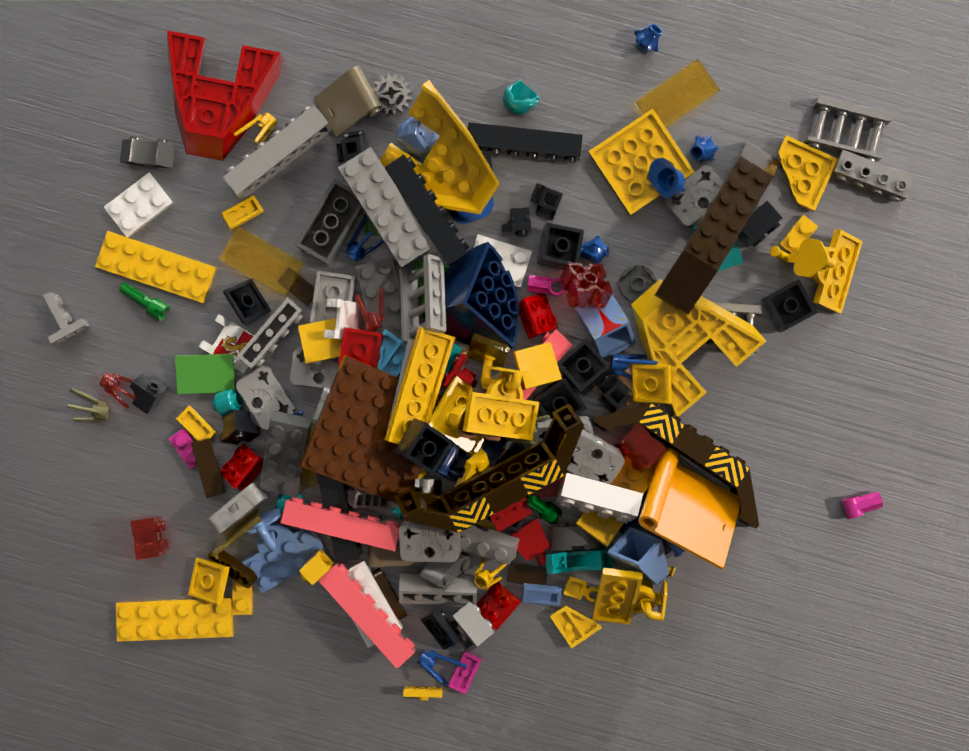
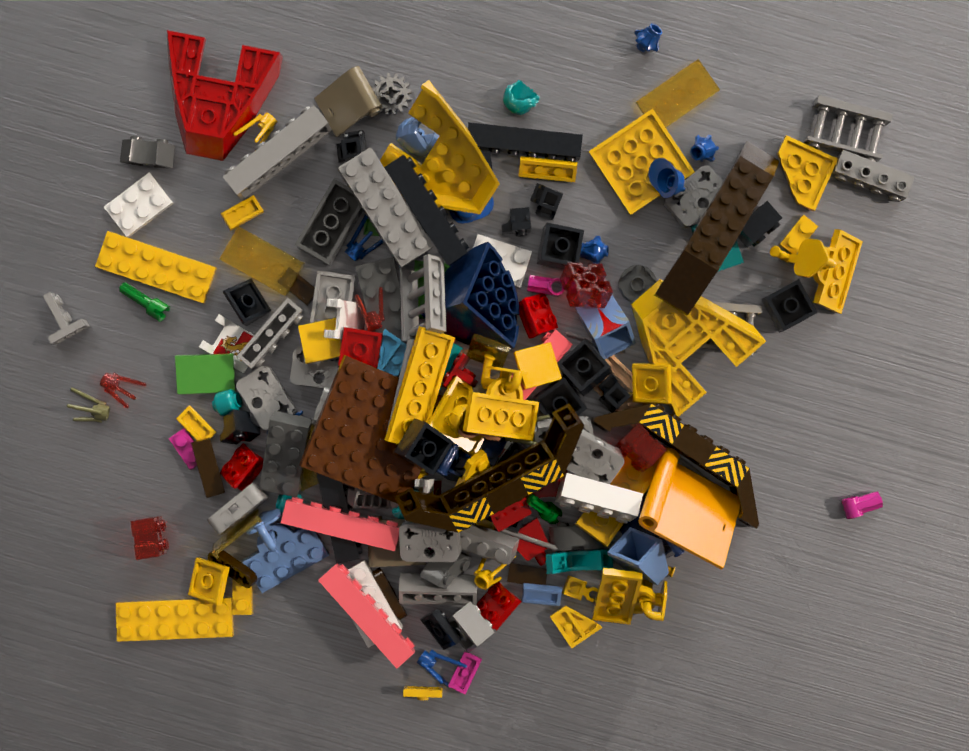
black brick [130,374,170,414] -> none
yellow brick [299,549,334,585] -> none
blue plant [610,354,658,380] -> none
none -> light grey axle [500,529,558,550]
none -> yellow plate [518,156,578,182]

